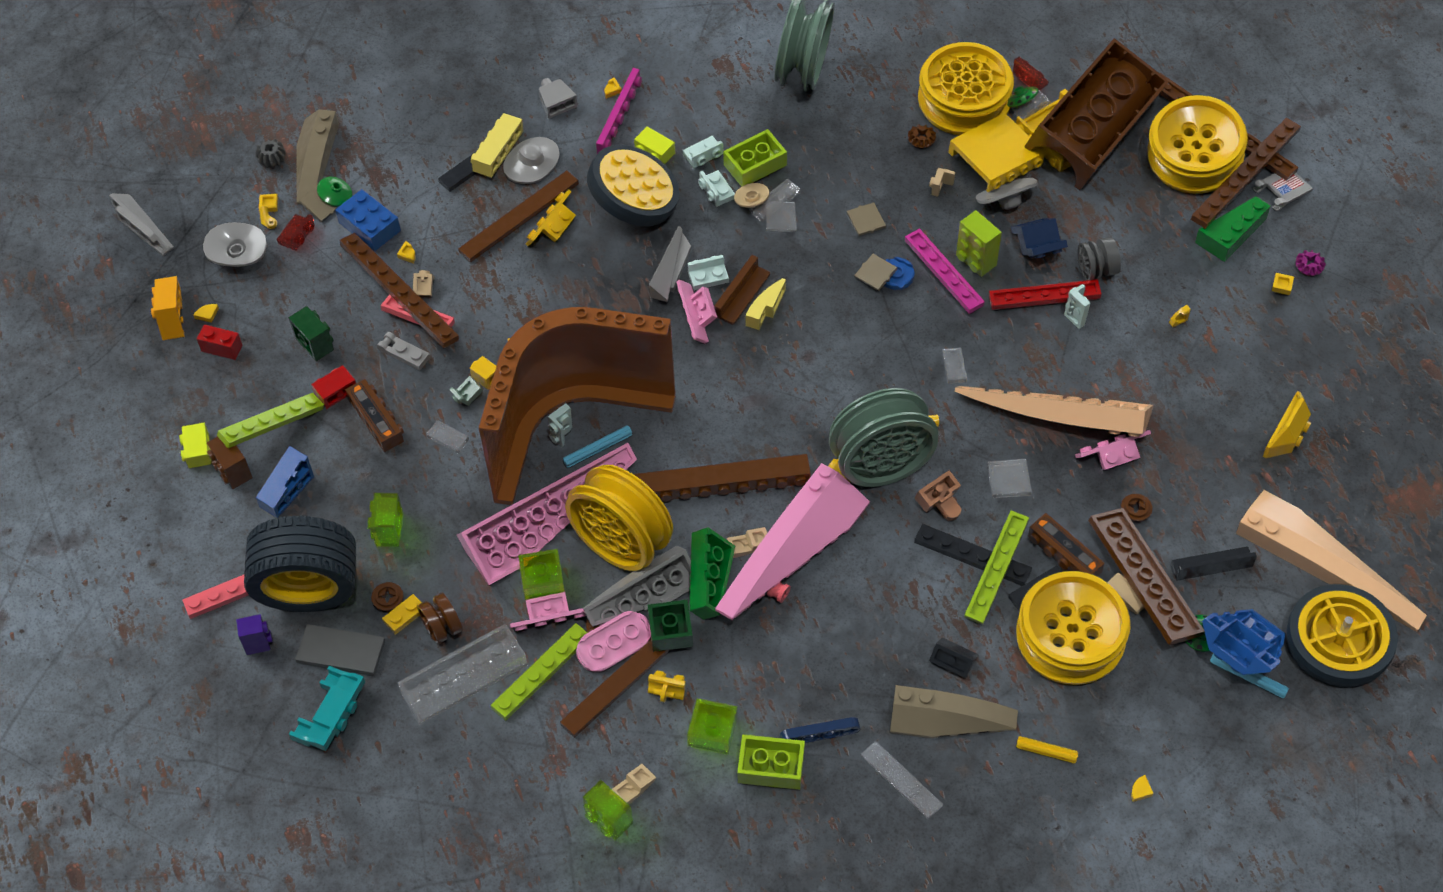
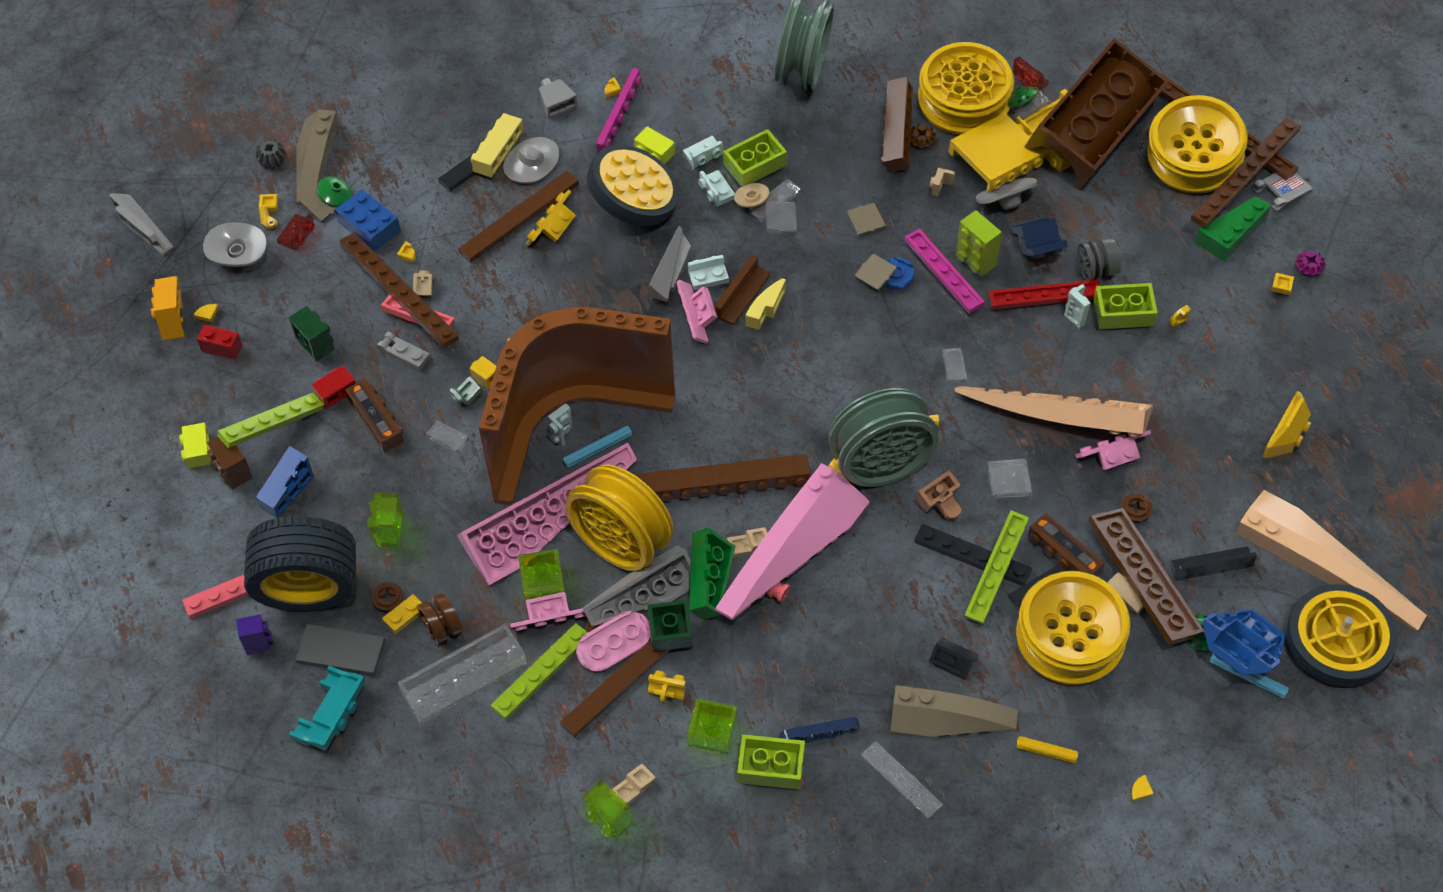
none -> brick [881,77,913,172]
none -> lime brick [1093,283,1158,329]

